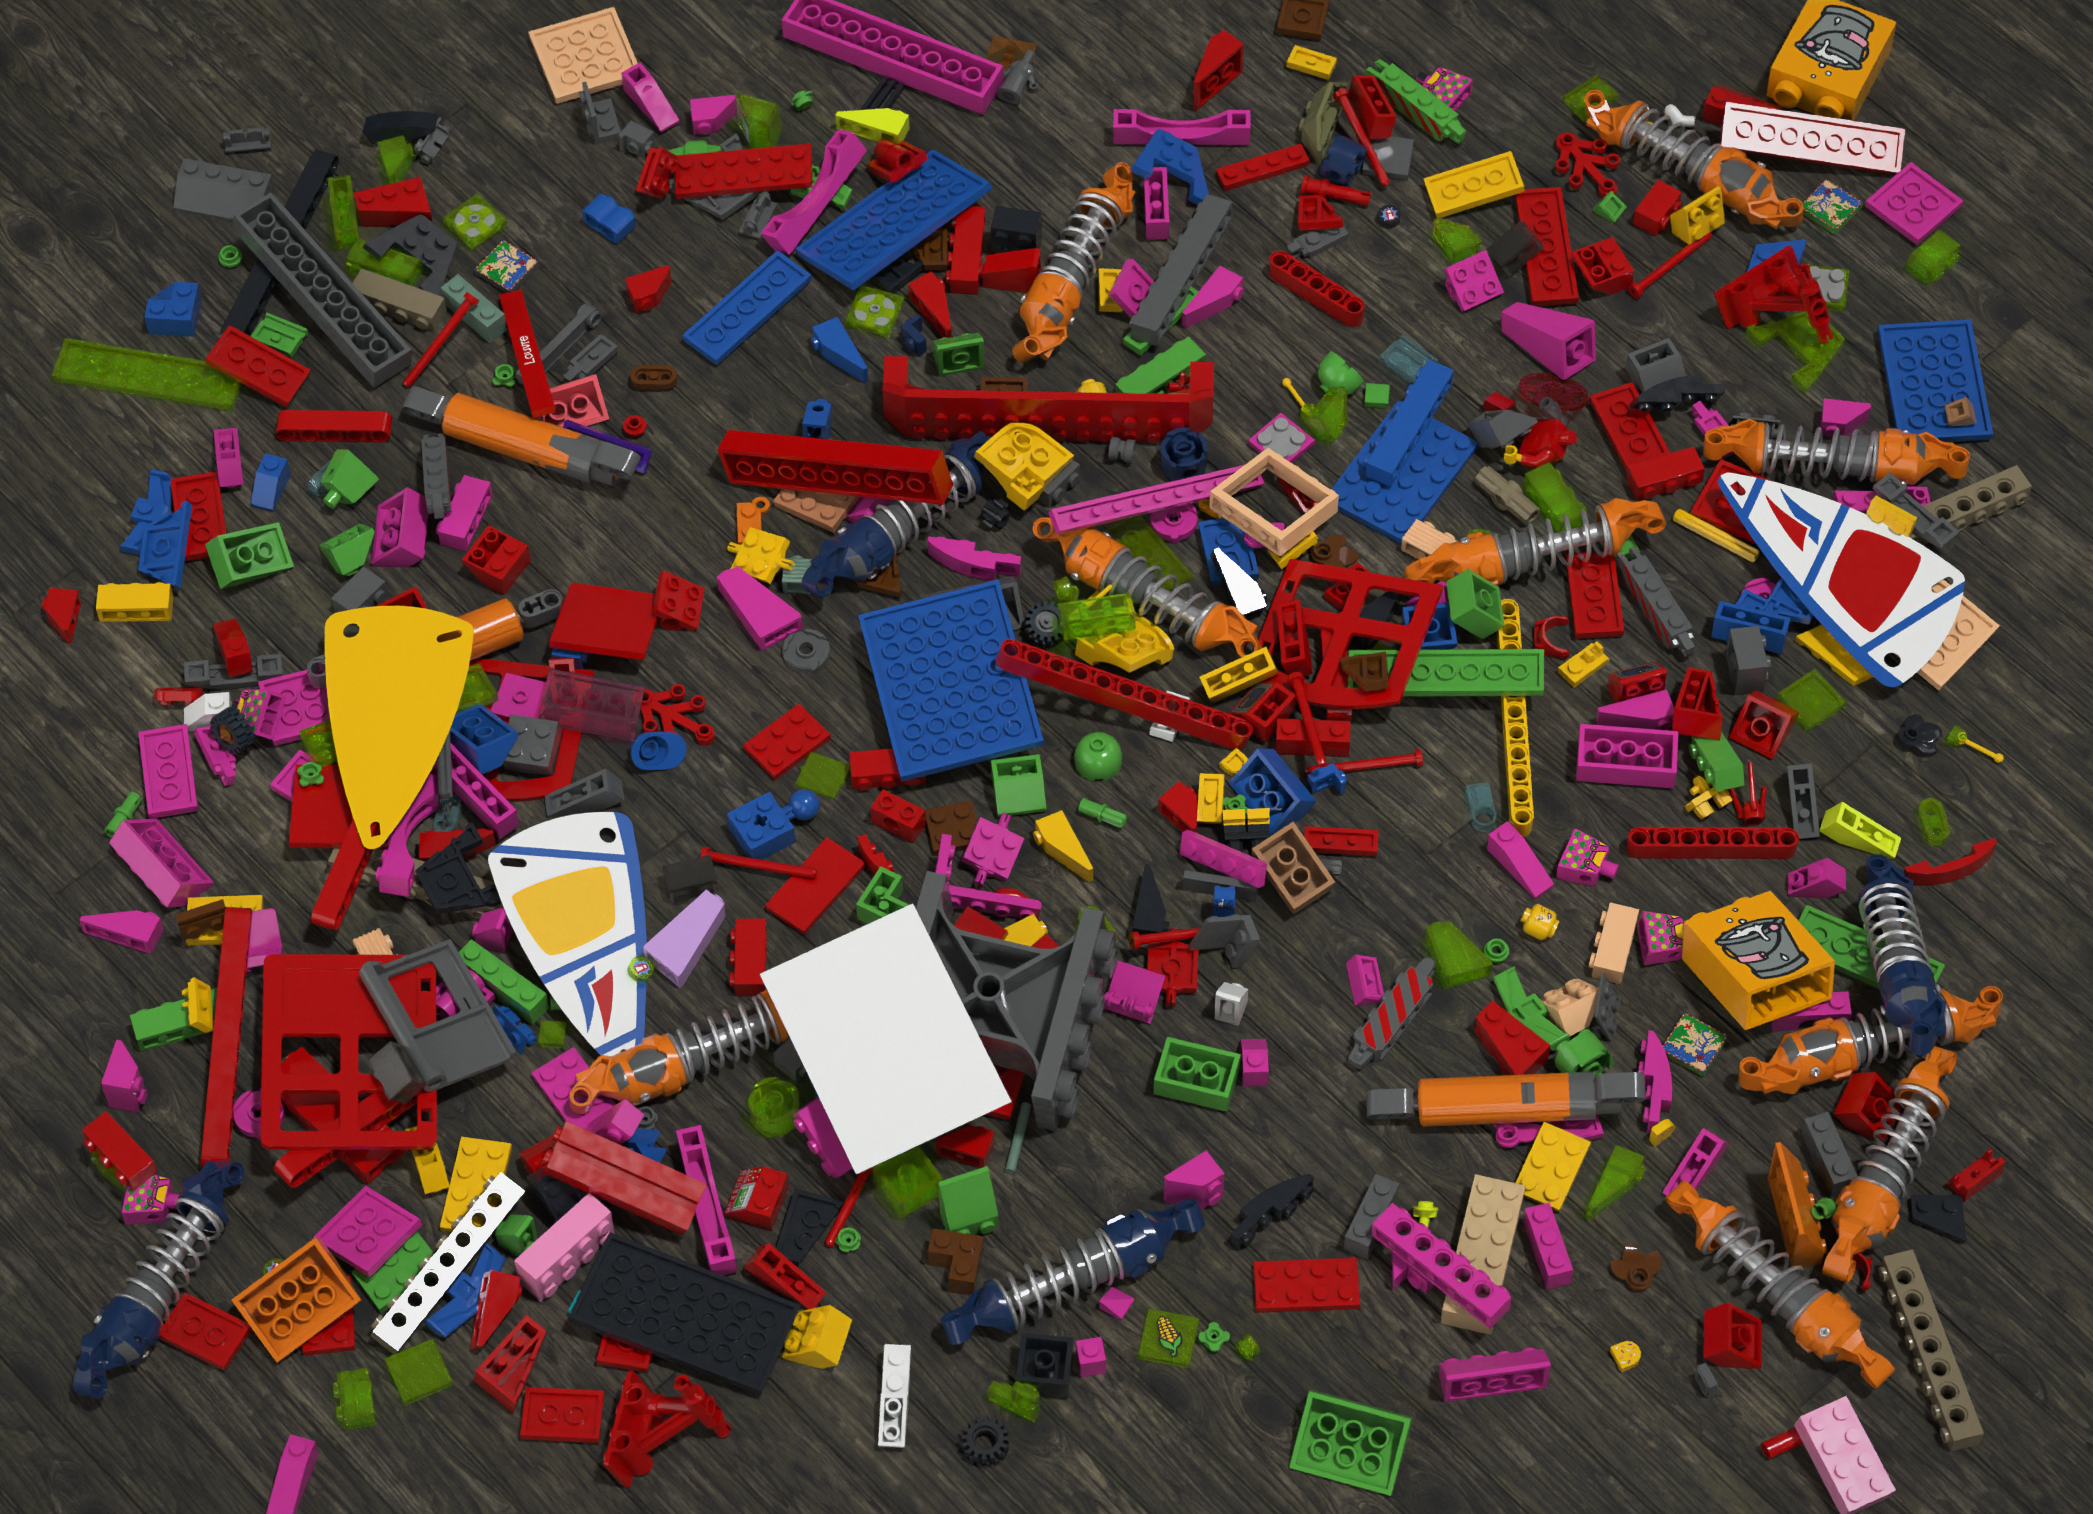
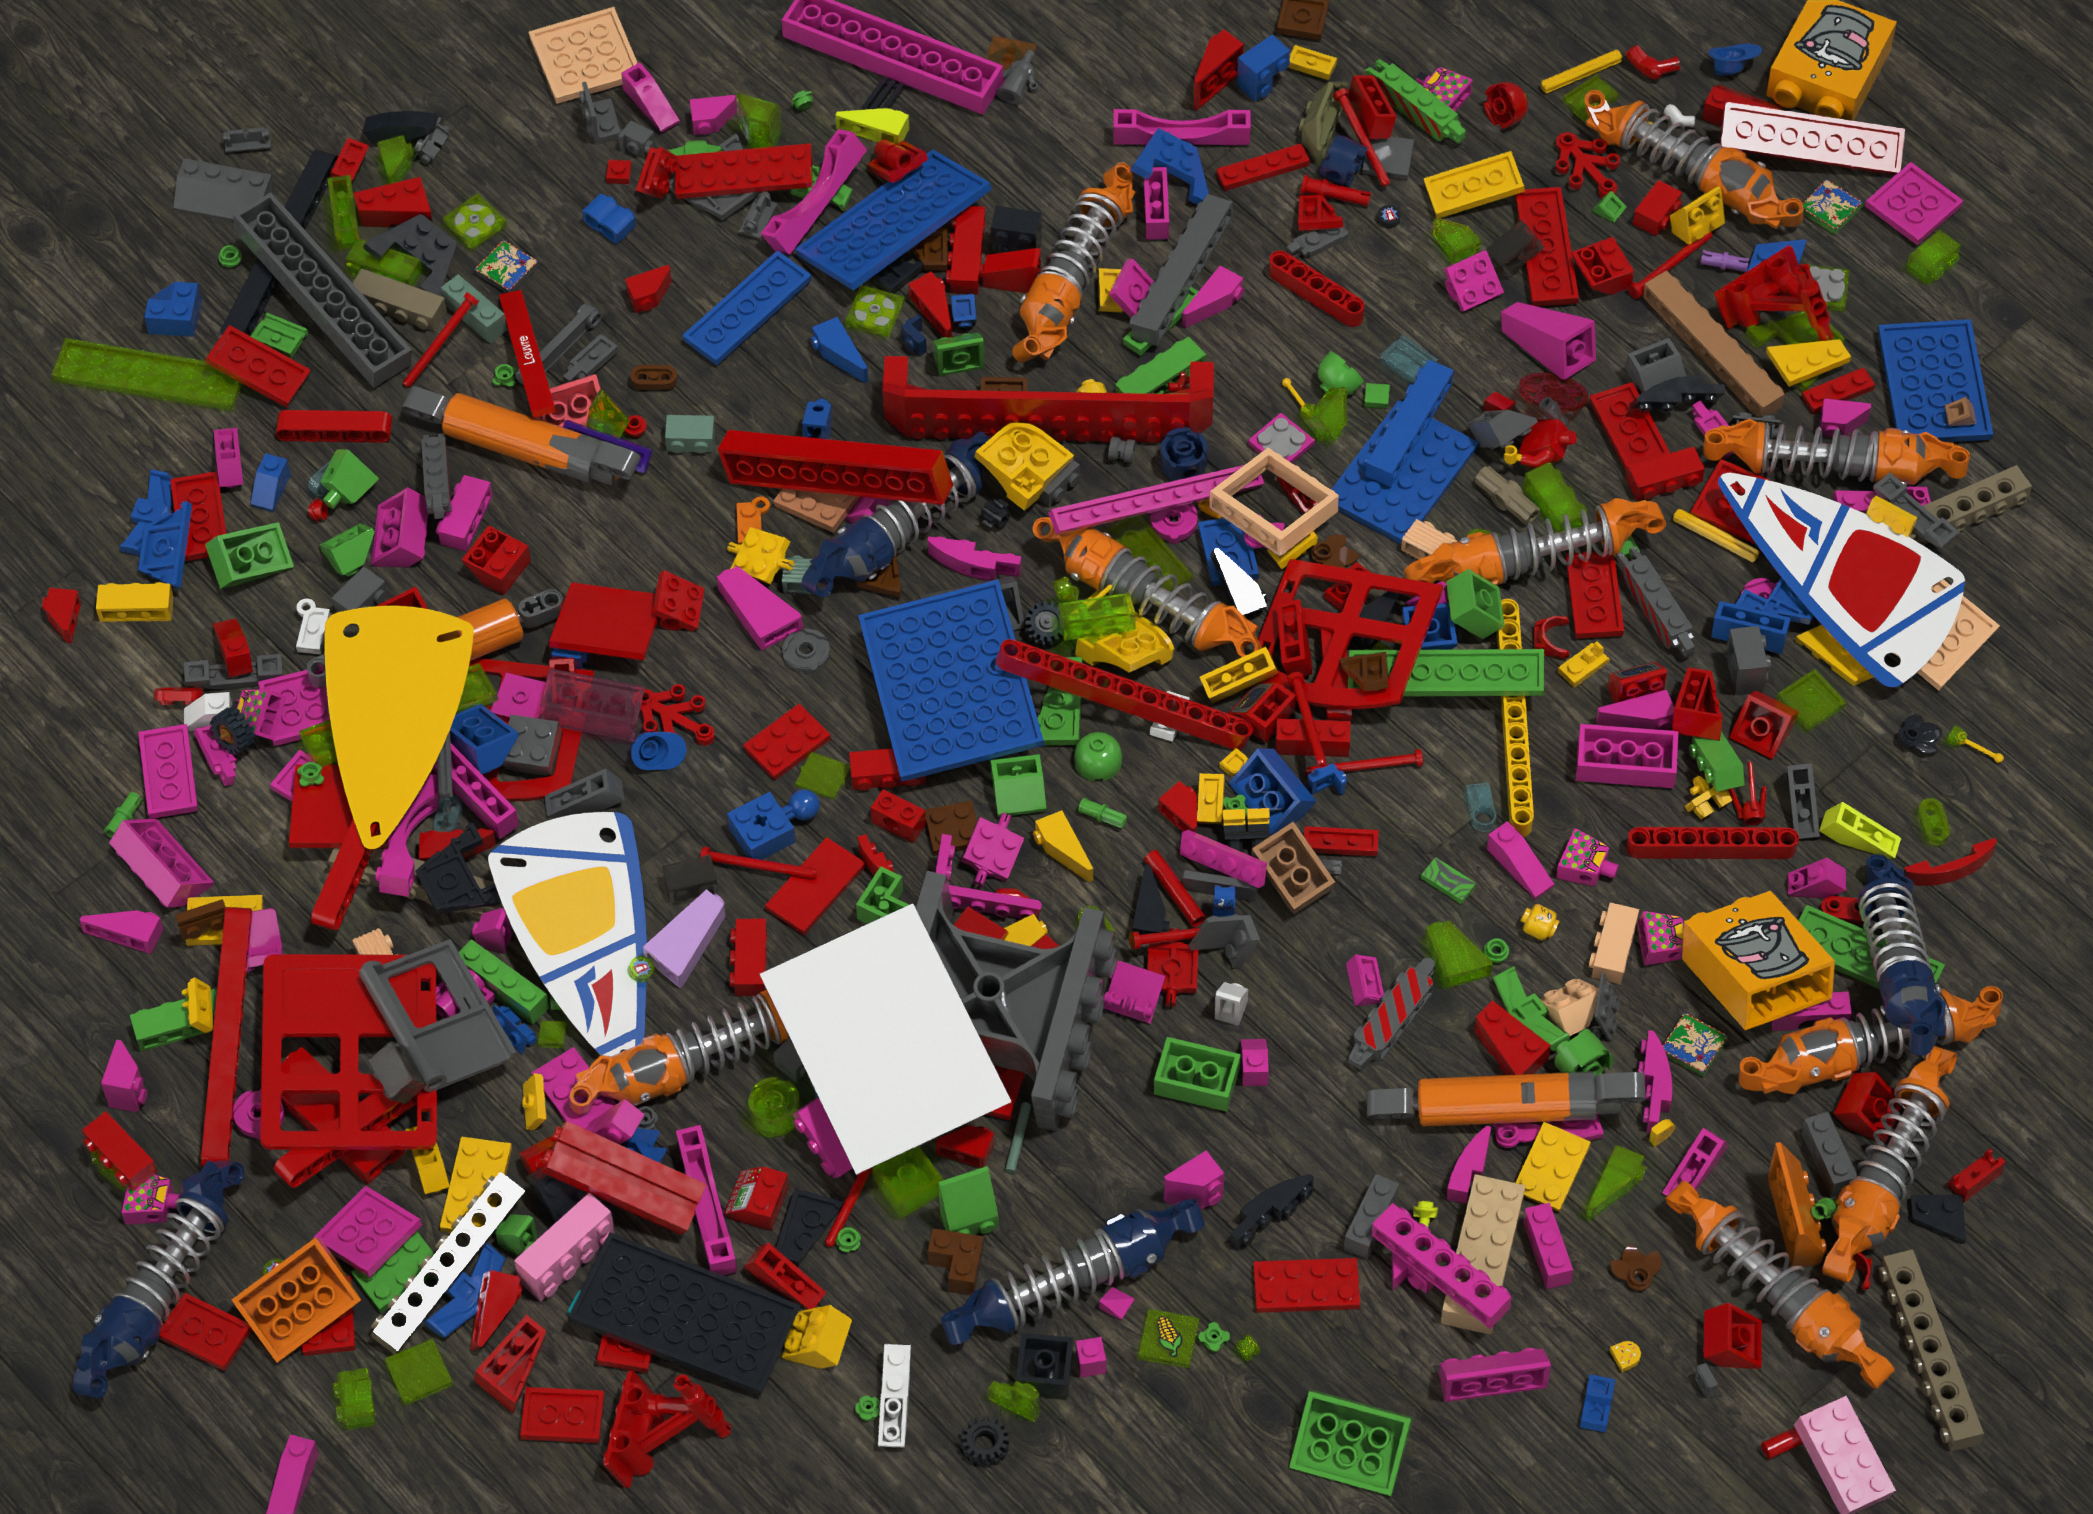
none -> white hinge [296,599,331,655]
none -> red plate [308,499,328,522]
none -> red hinge [329,138,369,191]
none -> yellow plate [522,1073,546,1131]
none -> clear neon green slope [587,390,630,438]
none -> red plate [606,160,632,185]
none -> sand green brick [665,415,715,453]
none -> bright green plate [855,1396,880,1421]
none -> blue bracket [951,294,977,328]
none -> bright green wing [1037,657,1083,745]
none -> red piece [1144,850,1206,927]
none -> blue slope [1237,34,1290,102]
none -> bright green tile [1421,857,1476,905]
none -> dark pink slope [1446,1126,1491,1204]
none -> red cylinder [1484,82,1528,129]
none -> yellow axle [1540,50,1622,93]
none -> blue slope [1580,1374,1615,1433]
none -> red arm [1625,45,1680,80]
none -> medium nougat brick [1643,270,1785,418]
none -> medium lavender pin [1700,250,1749,273]
none -> blue piece [1708,44,1762,76]
none -> yellow wing [1766,339,1851,387]
none -> red plate [1801,367,1875,414]
none -> red plate [1820,896,1864,925]

